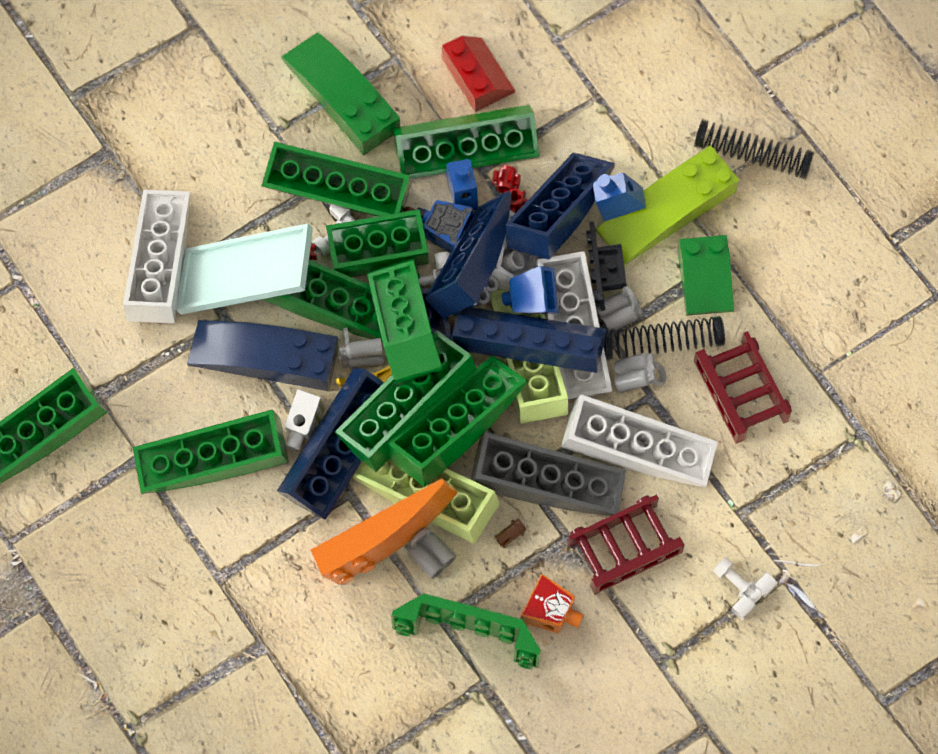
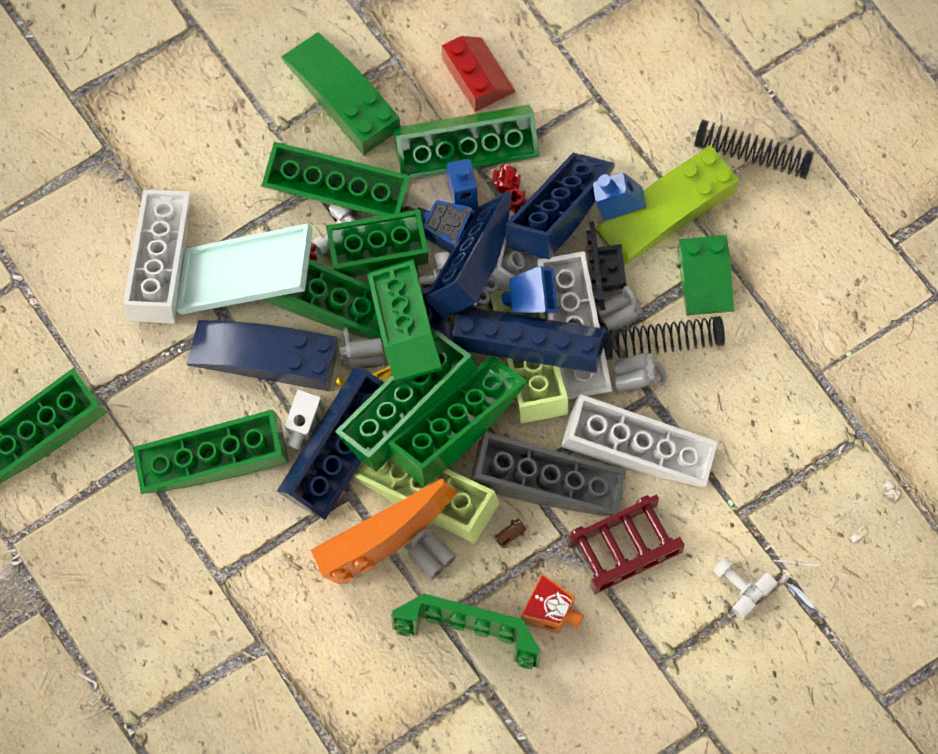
dark red fence [694,331,792,444] -> none

